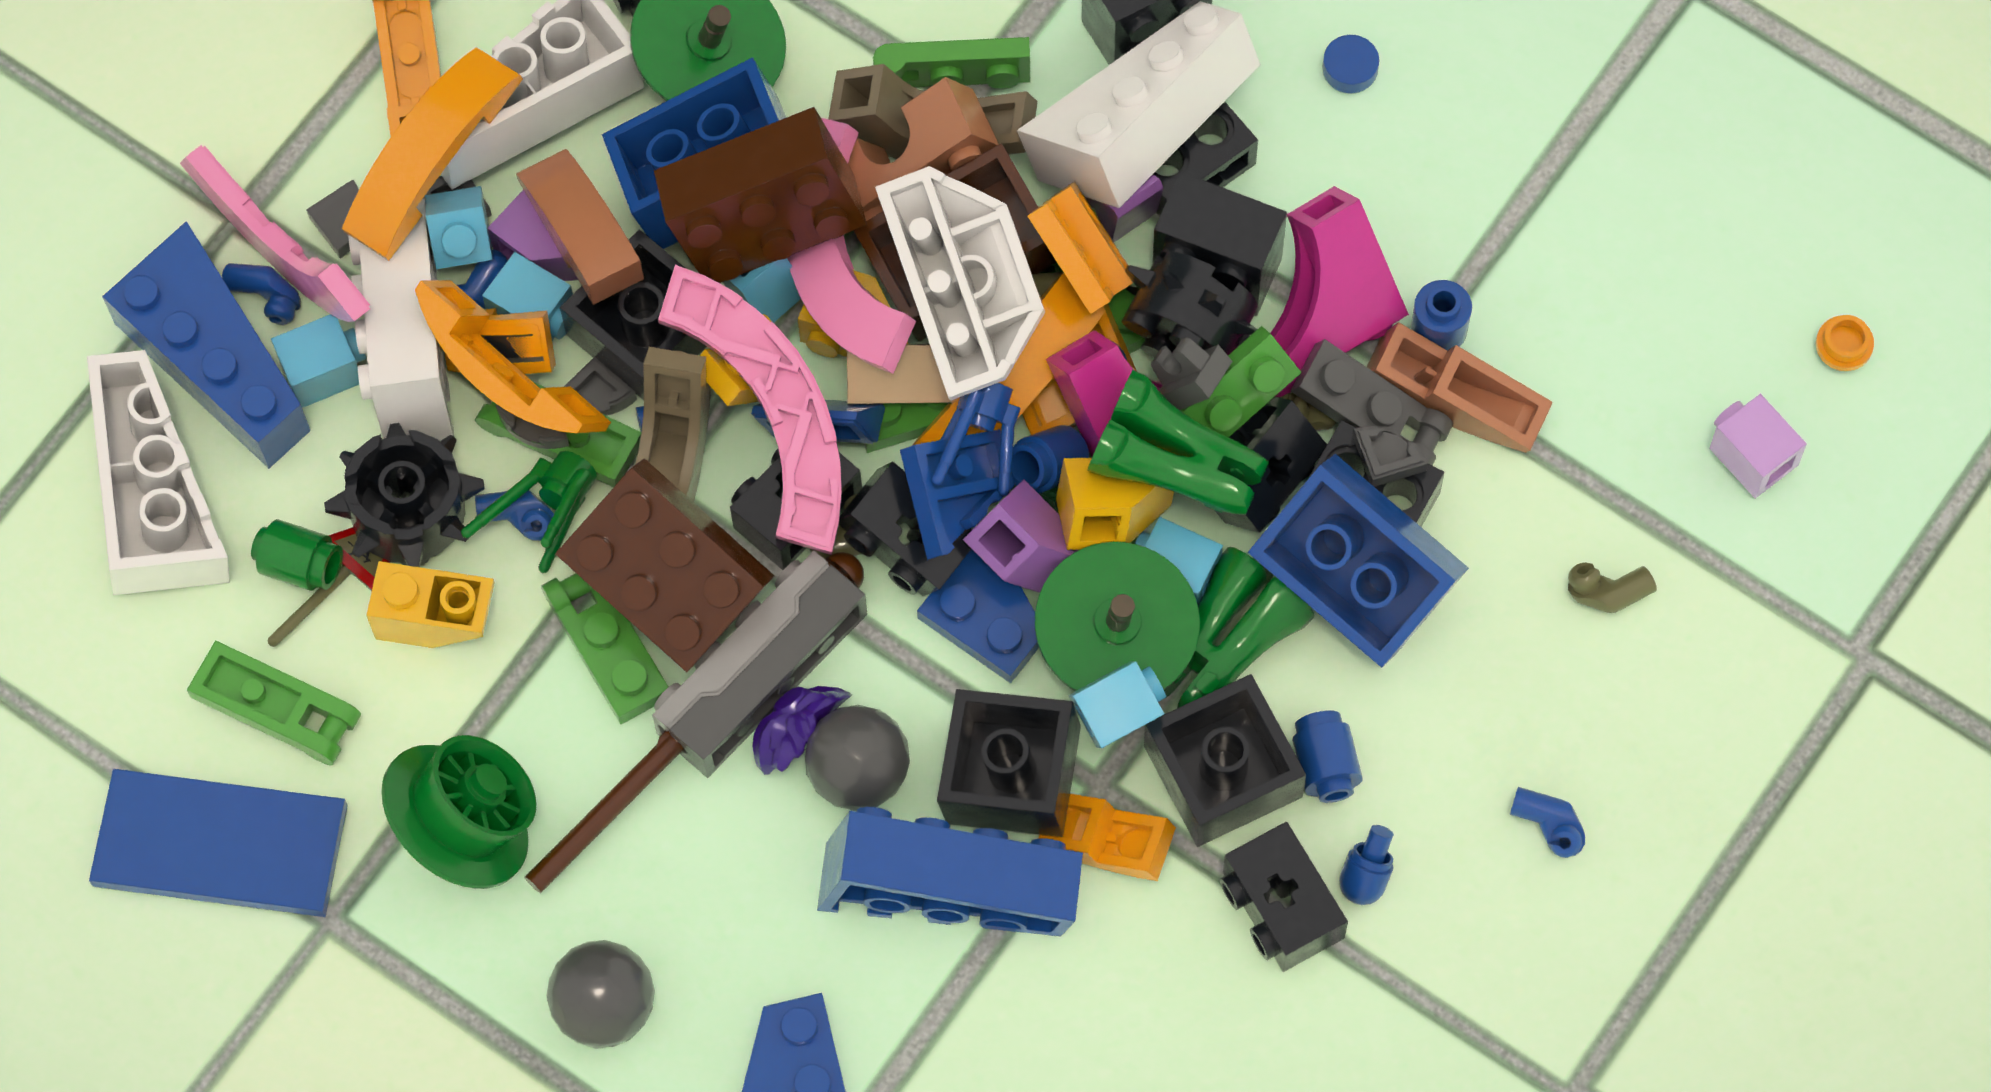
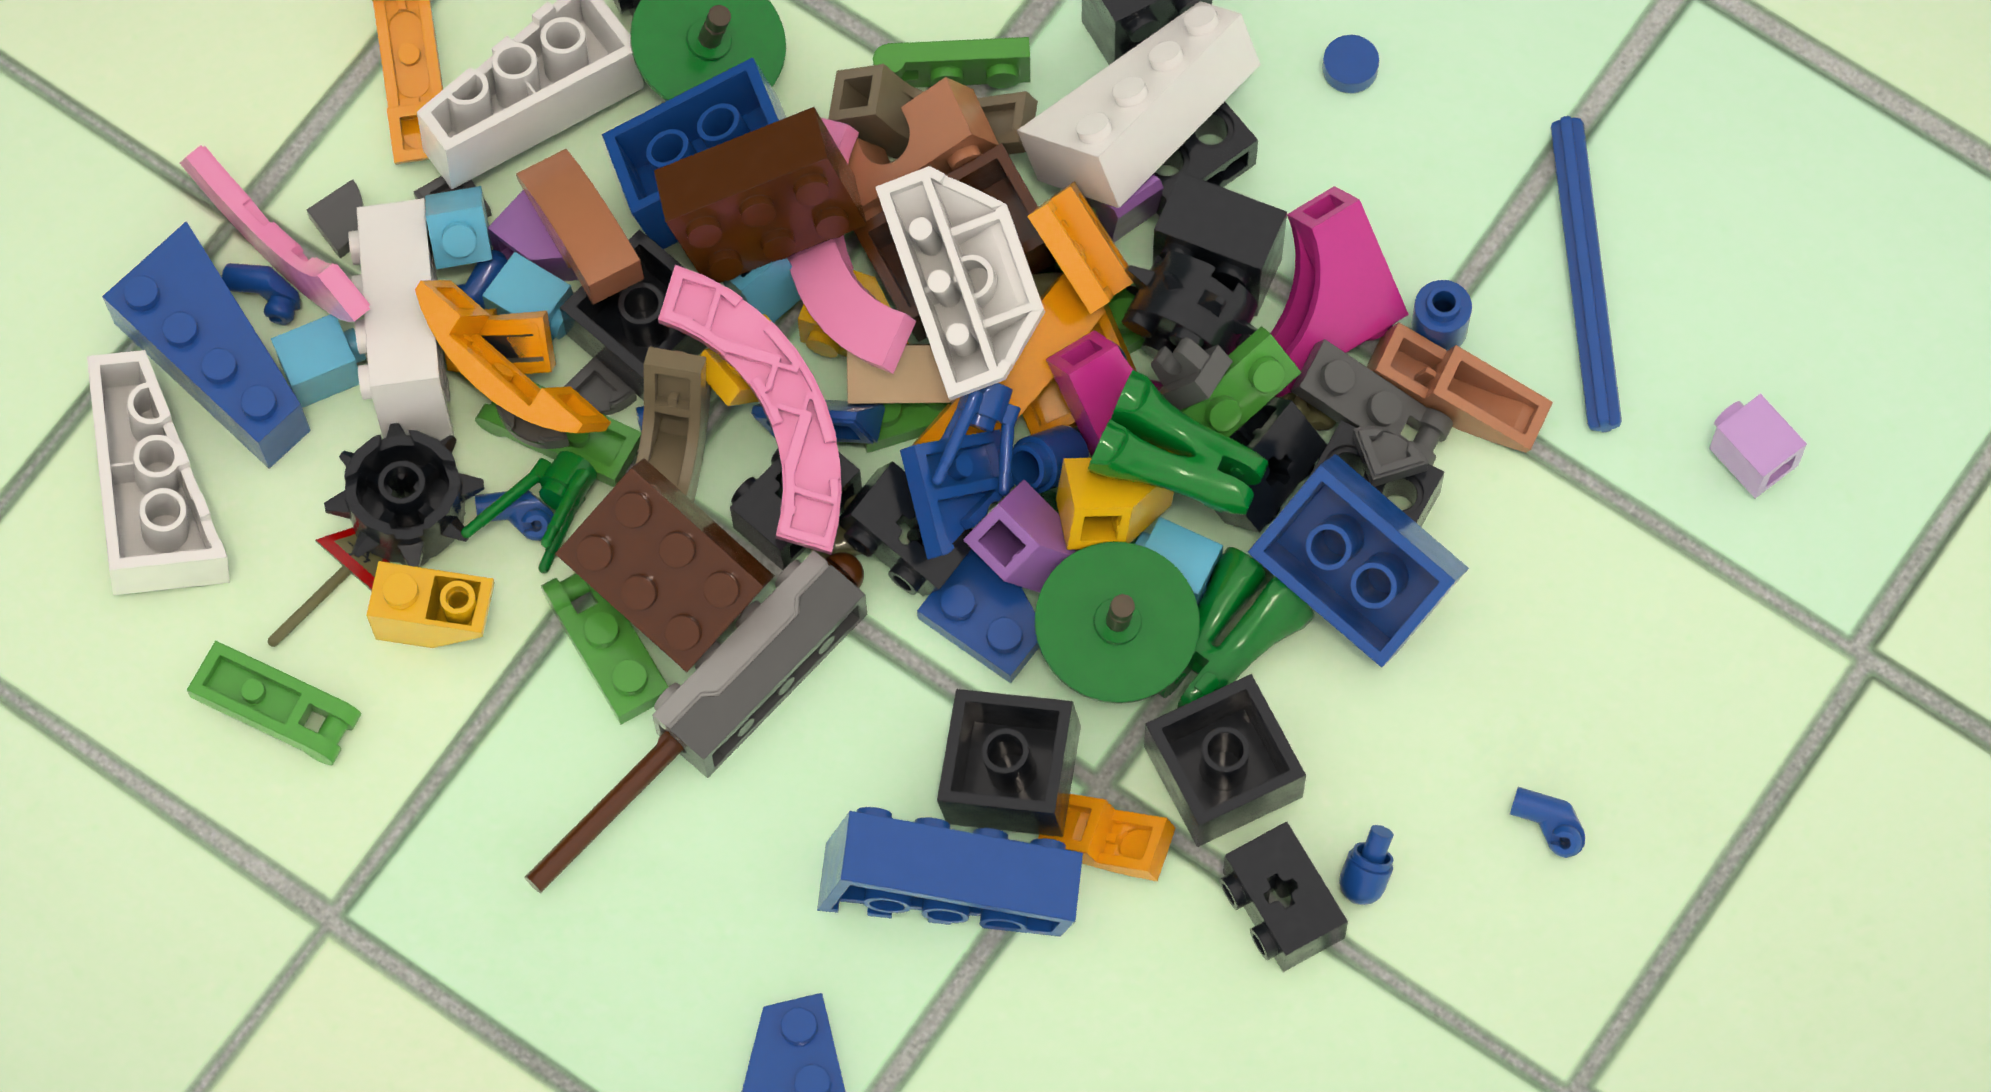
blue tile [89,769,348,917] -> none
green brick [251,519,343,591] -> none
light orange slope [342,47,523,261] -> none
green piece [381,735,537,889] -> none
dark grey piece [546,940,655,1048] -> none
dark purple hat [752,686,852,775] -> none
dark grey piece [804,705,910,811] -> none
medium azure brick [1068,661,1166,749] -> none
blue brick [1292,710,1363,803] -> none
olive arm [1568,562,1657,613] -> none
light orange plate [1816,315,1874,371] -> none
none -> blue axle [1550,116,1622,433]

